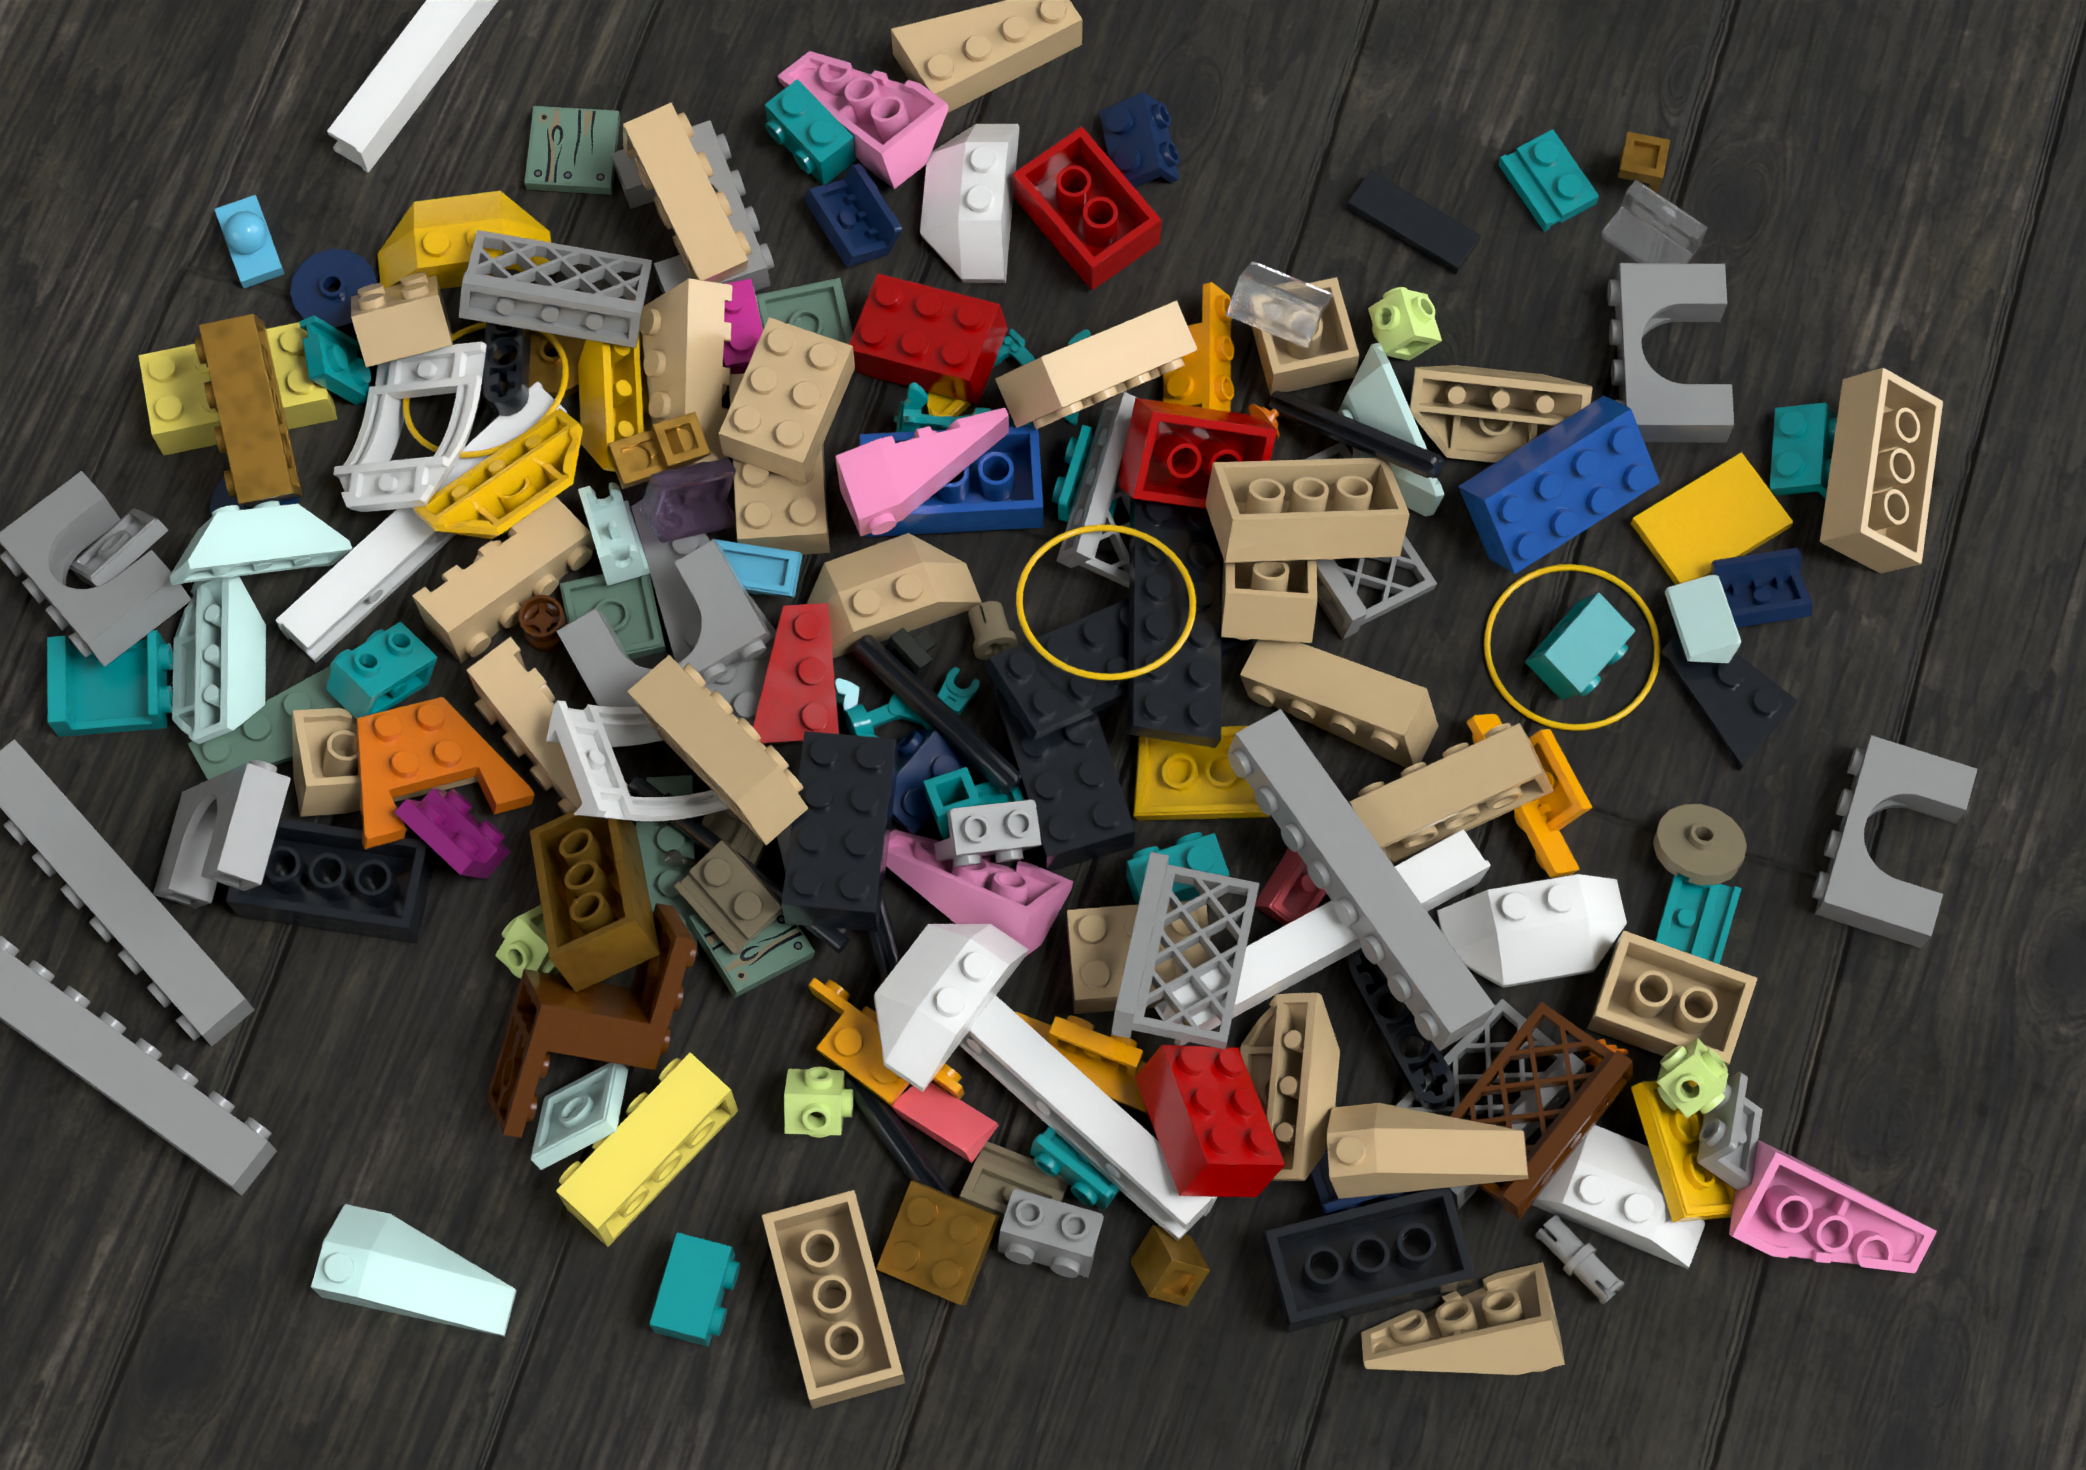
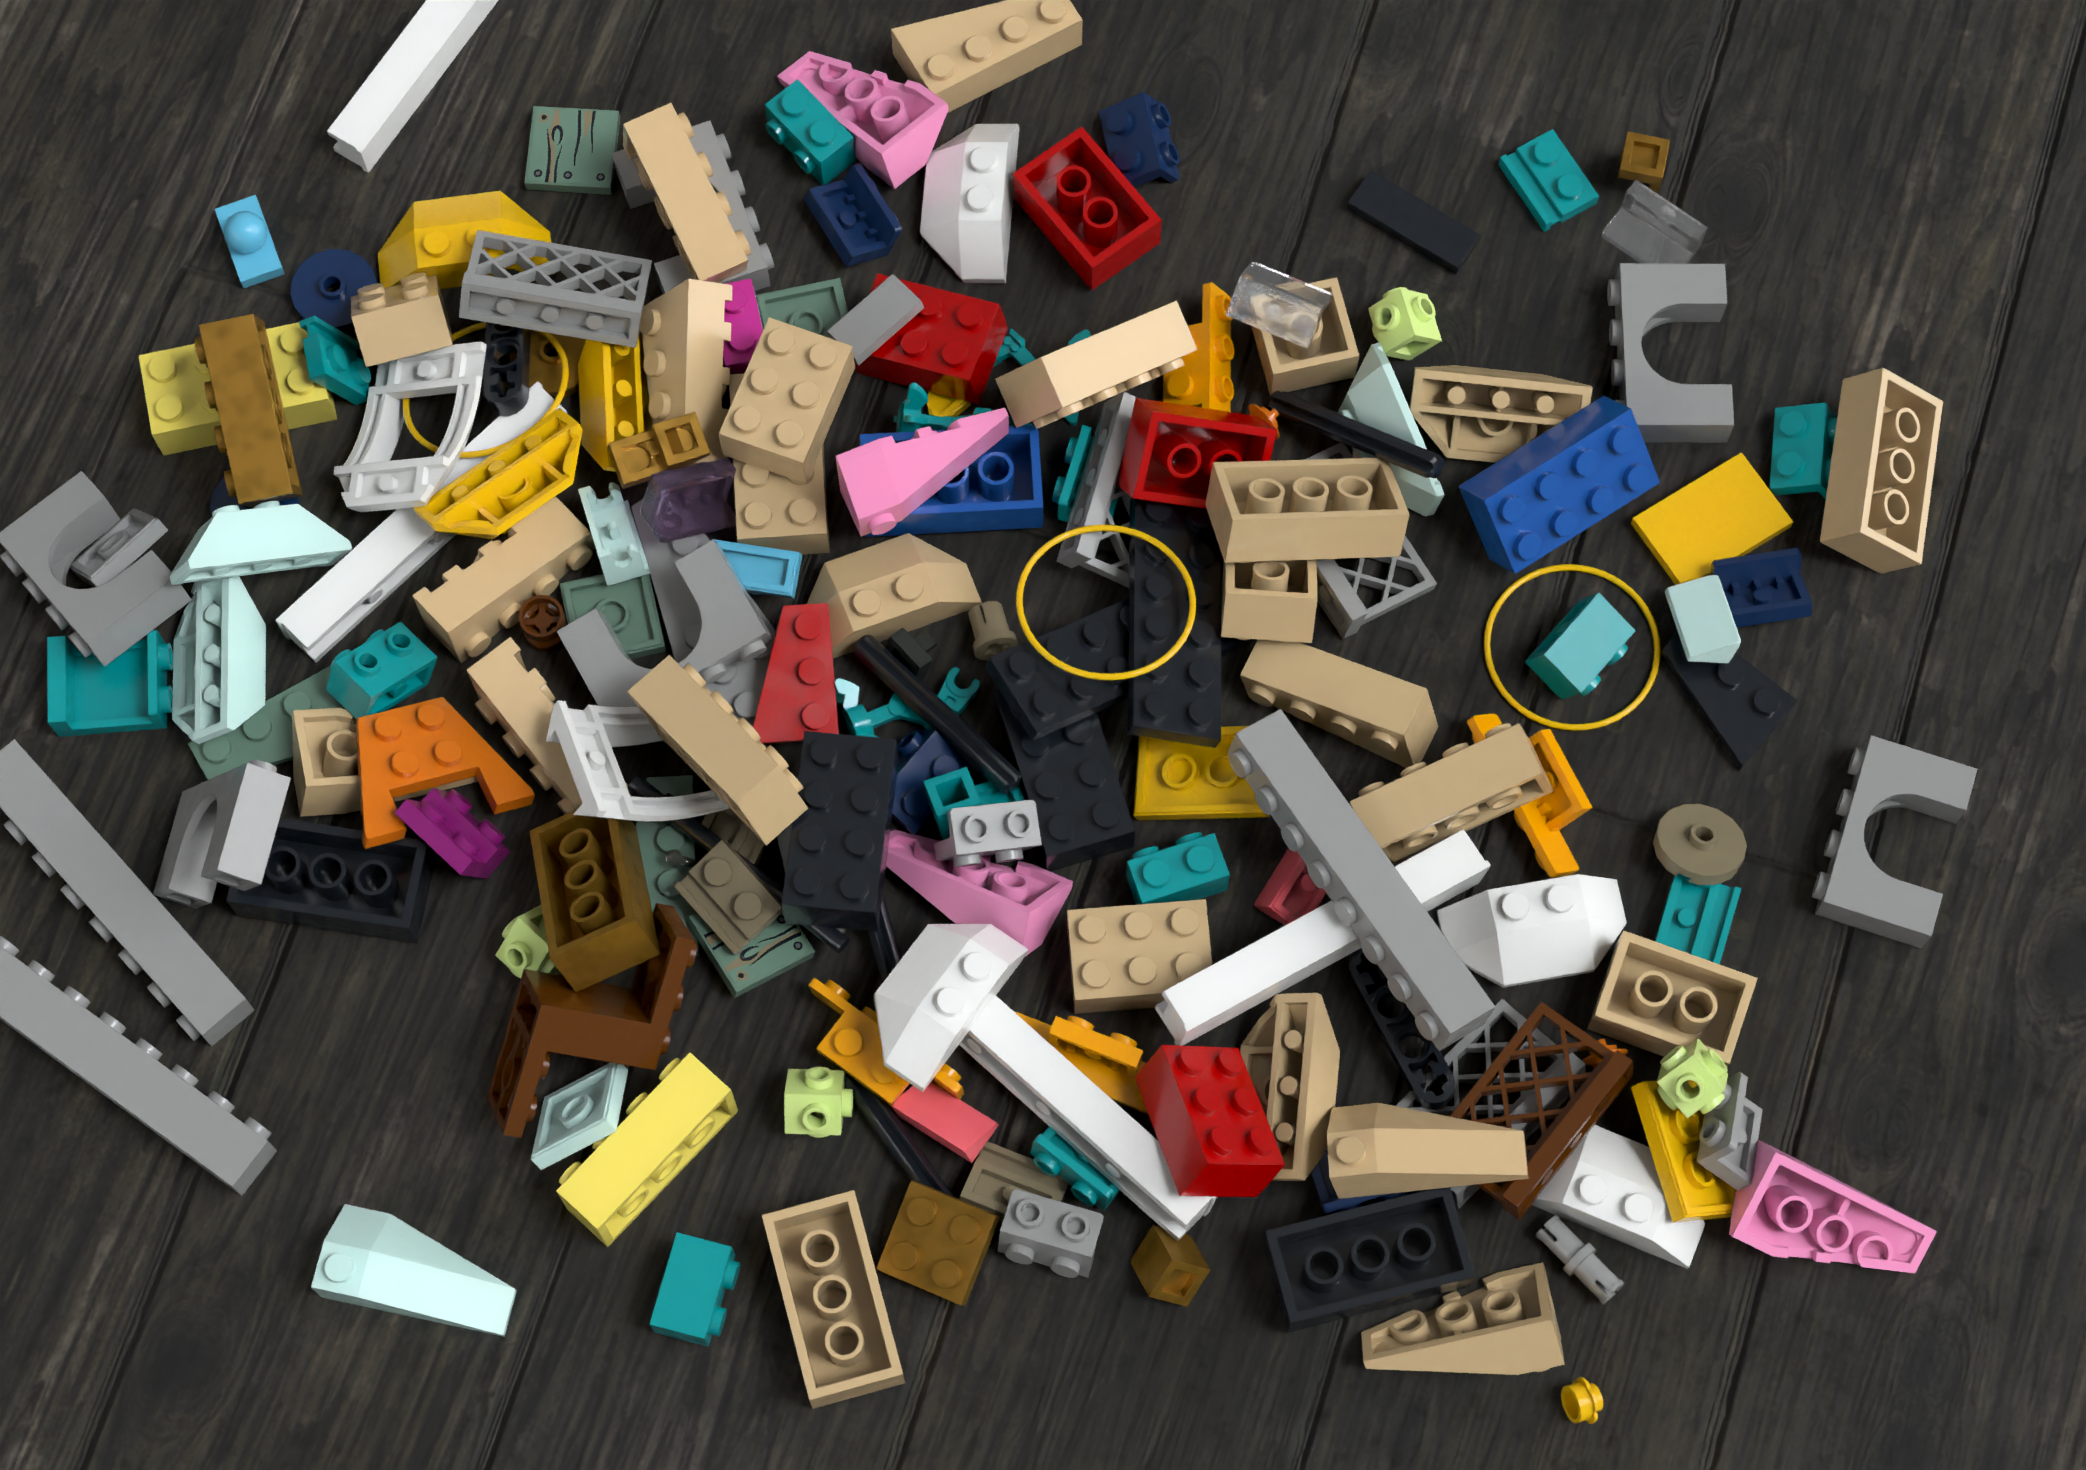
light grey fence [1112,852,1259,1049] -> none
none -> light grey tile [827,274,924,366]
none -> yellow plate [1561,1377,1603,1424]

